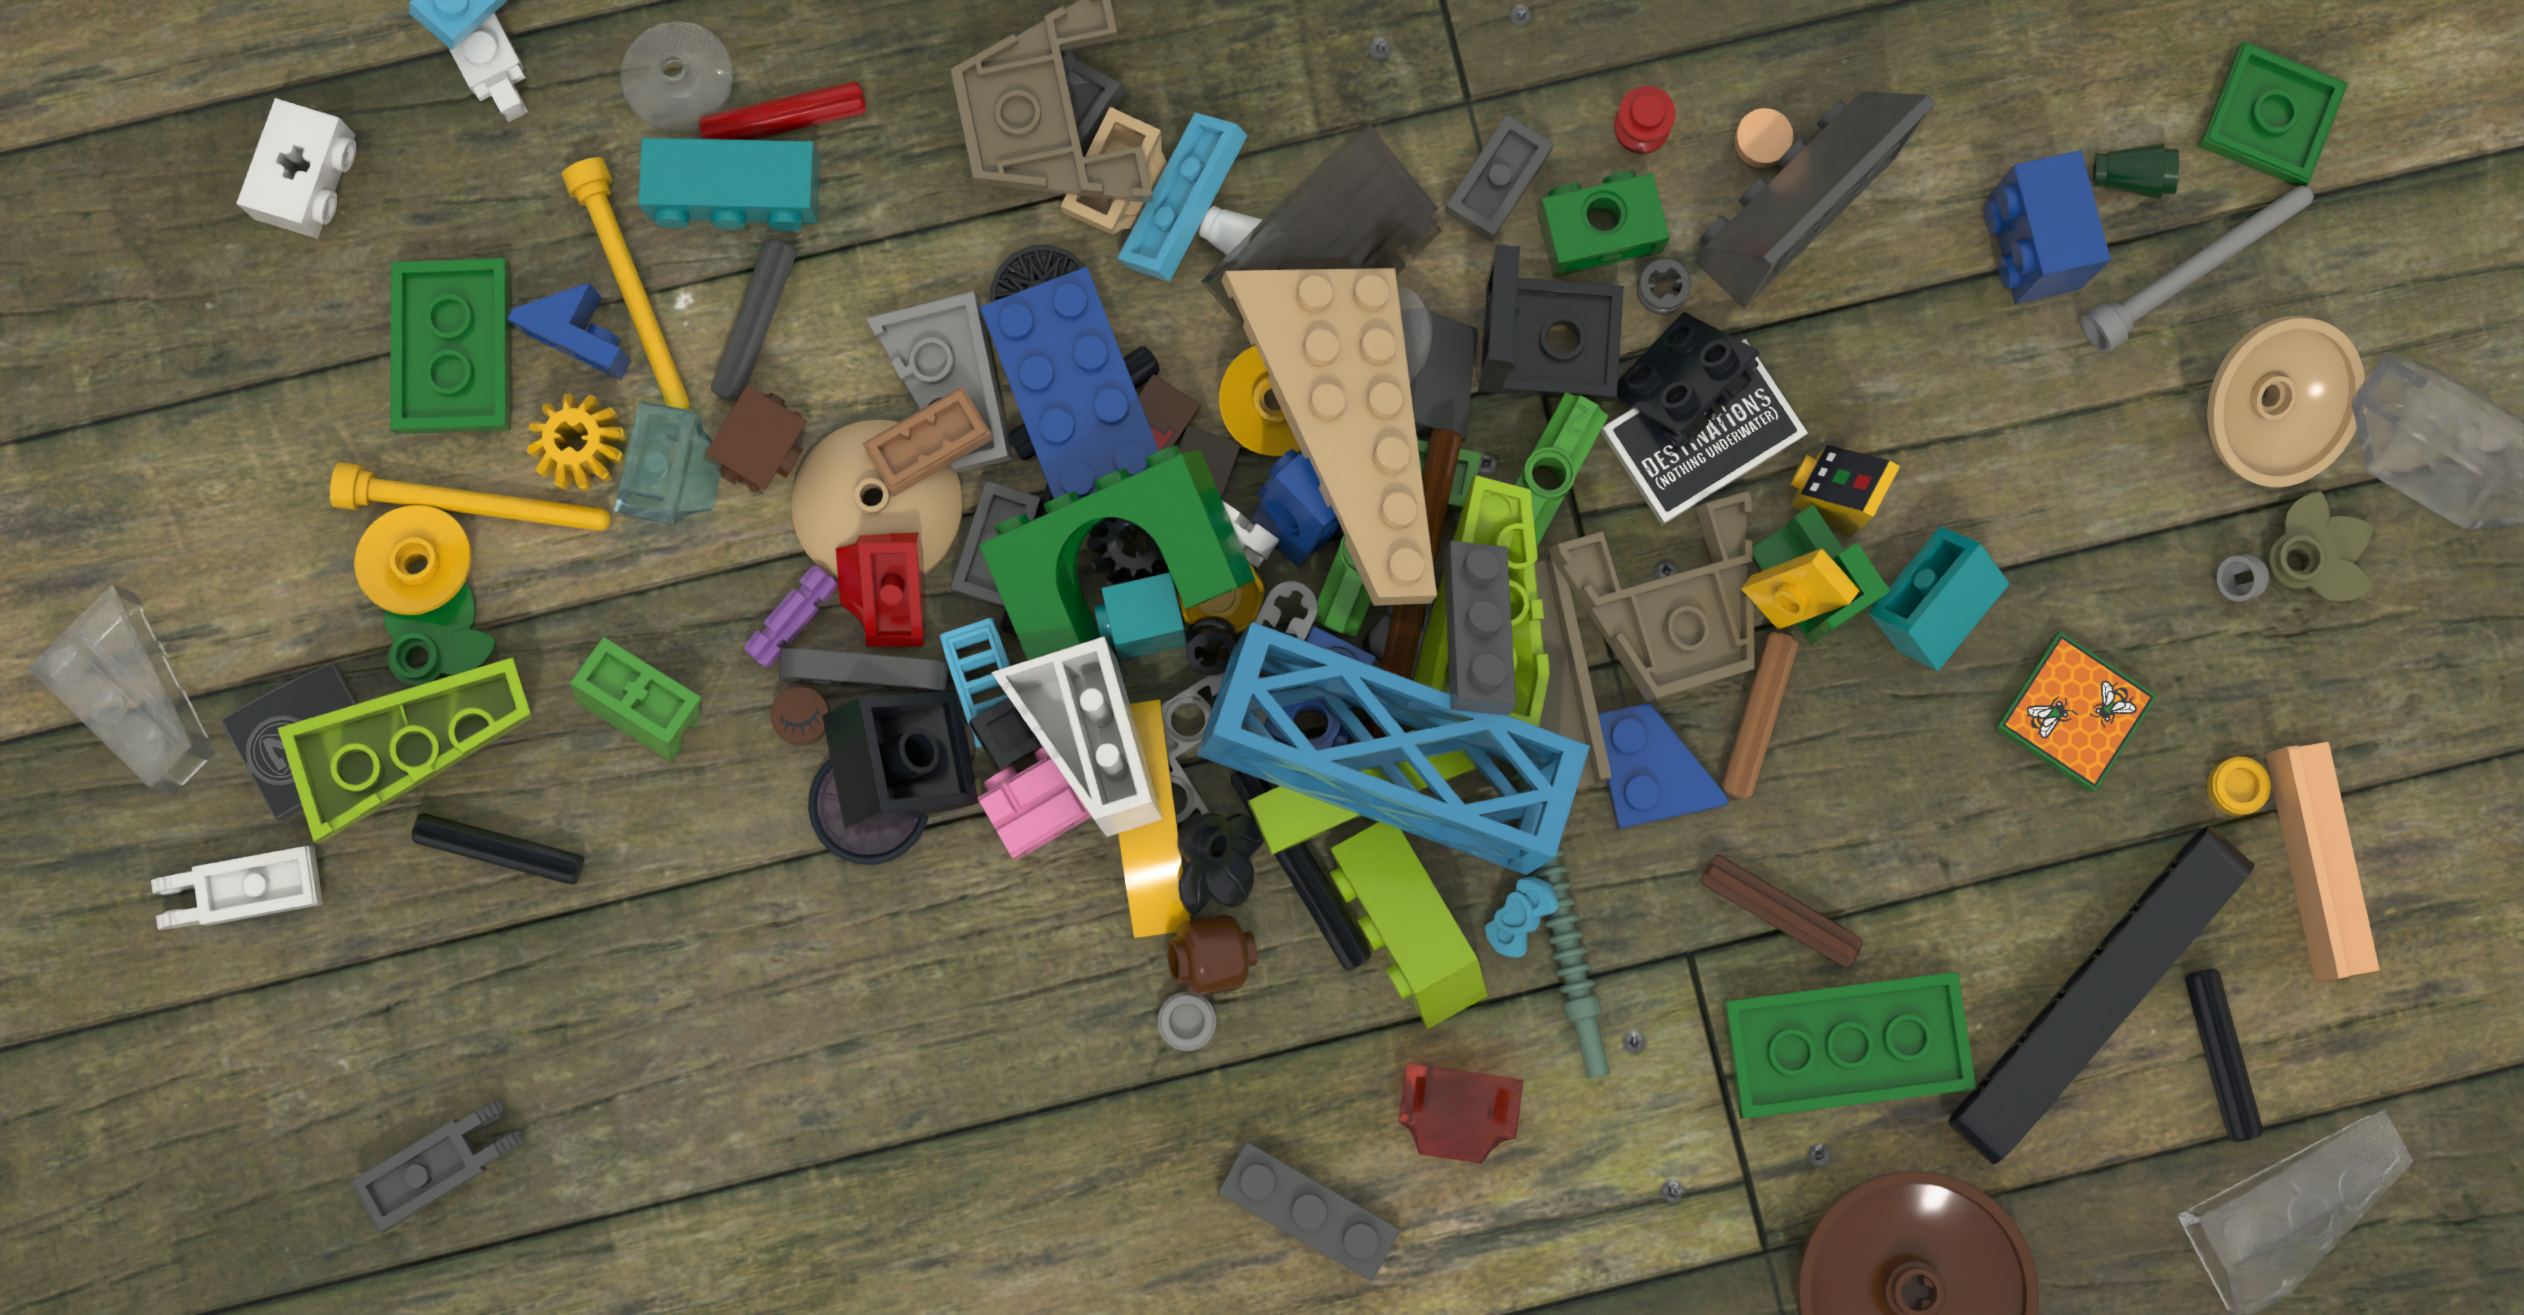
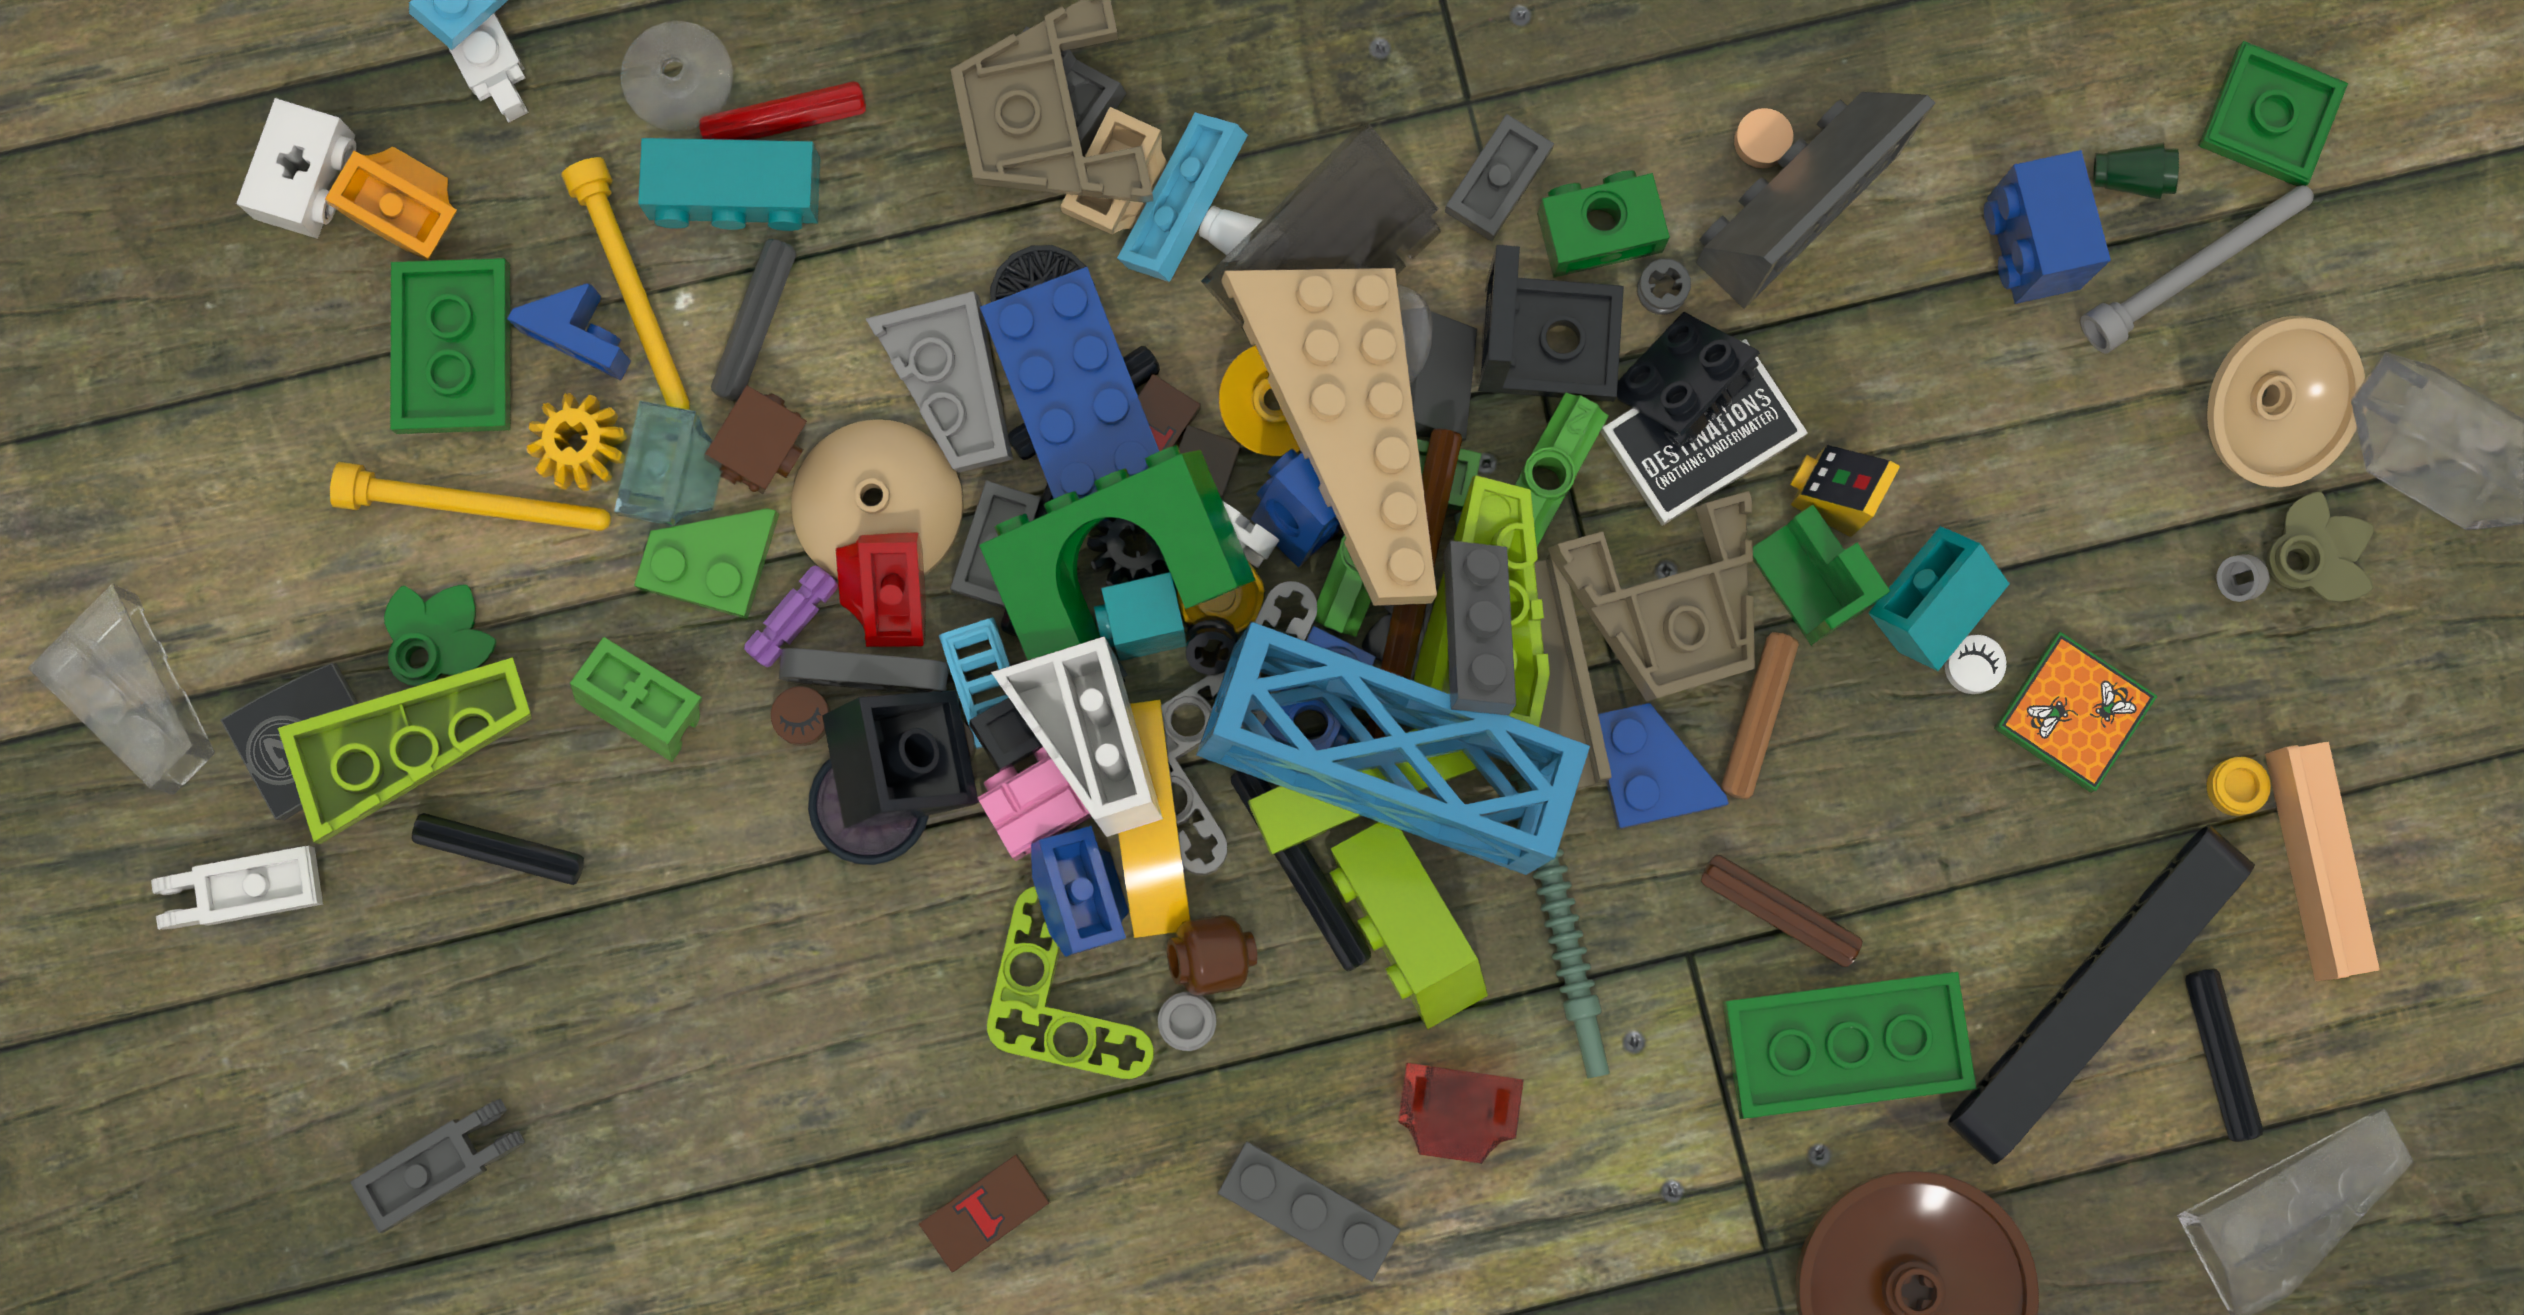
yellow dish [354,505,472,615] -> none
medium nougat plate [862,386,993,497] -> none
black plate [1178,813,1264,916] -> none
medium azure piece [1485,876,1559,958] -> none
red wheel [1614,86,1676,154] -> none
yellow plate [1741,548,1860,630] -> none
none -> light orange slope [325,147,457,261]
none -> bright green wing [634,508,779,619]
none -> reddish brown tile [919,1154,1051,1273]
none -> lime beam [987,886,1154,1079]
none -> blue slope [1031,826,1129,957]
none -> white tile [1944,635,2006,694]

